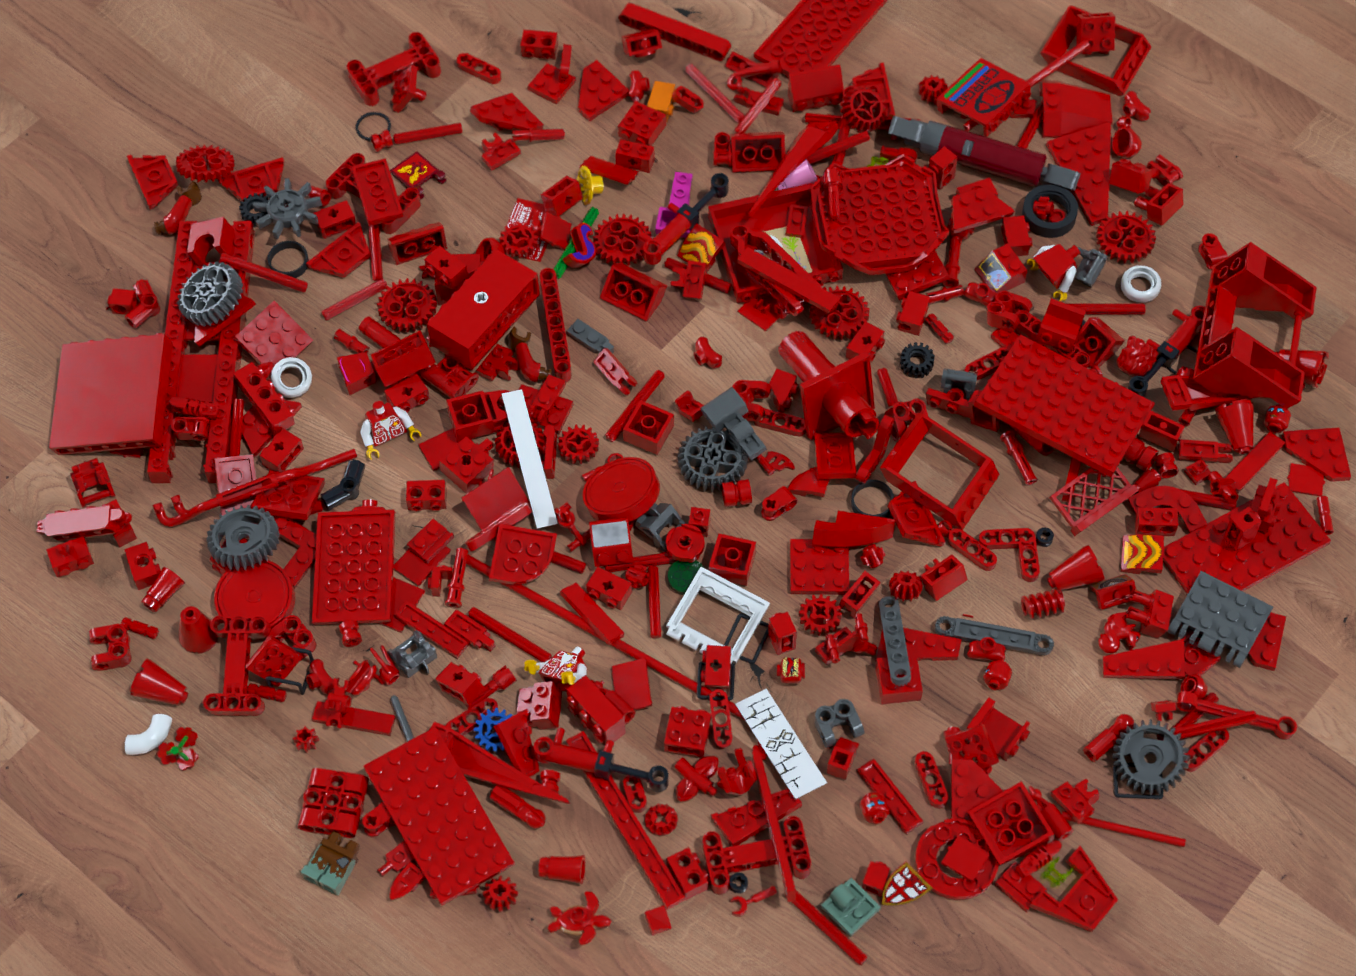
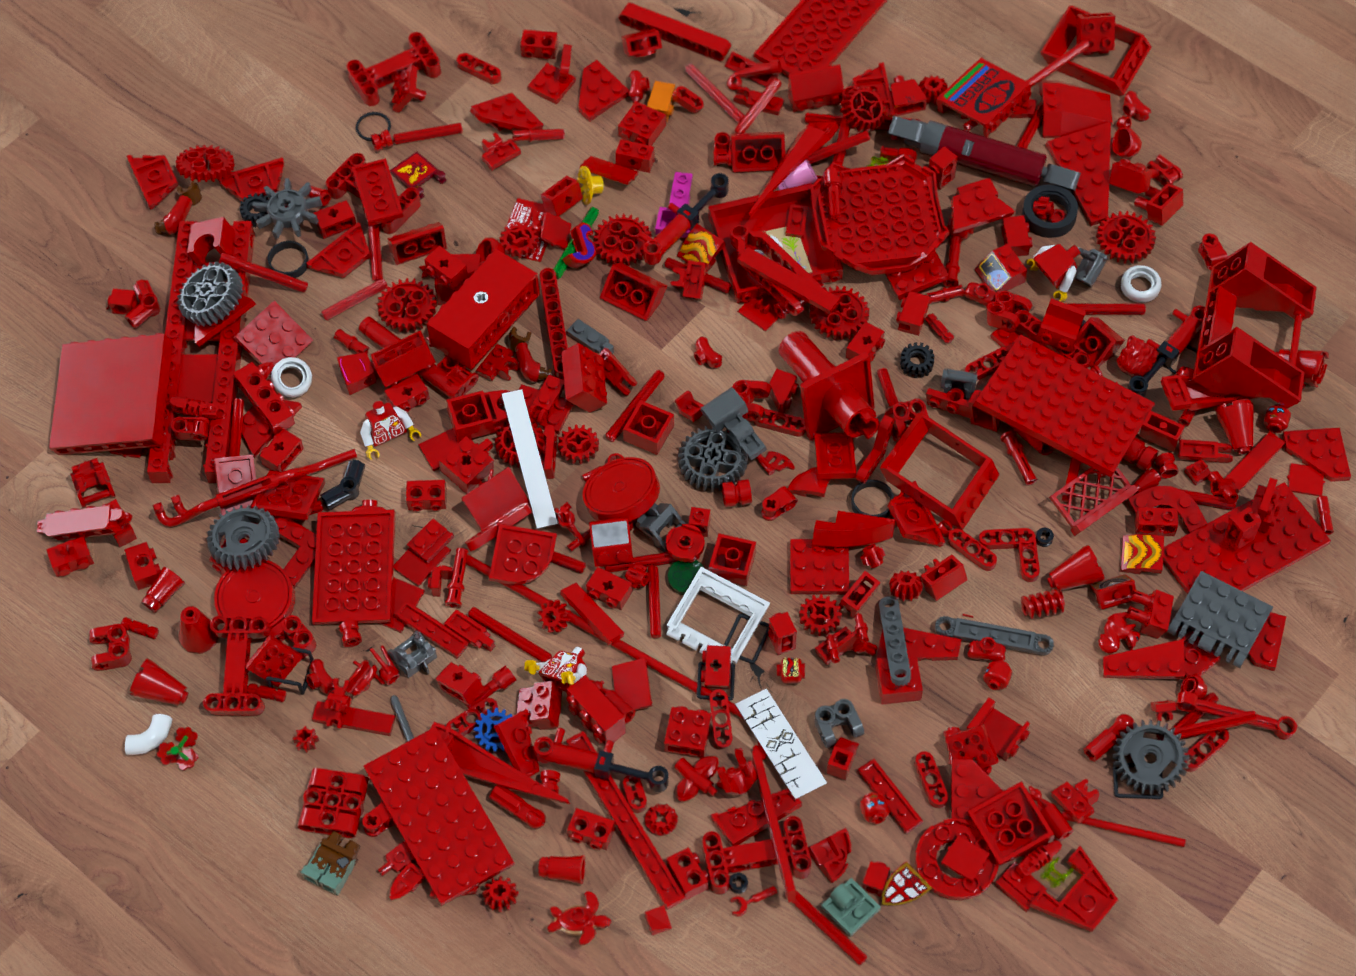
none -> red gear [537,599,571,633]
none -> red brick [561,343,607,413]
none -> red brick [567,808,616,850]
none -> red brick [808,827,851,883]
none -> red torso [890,75,927,116]

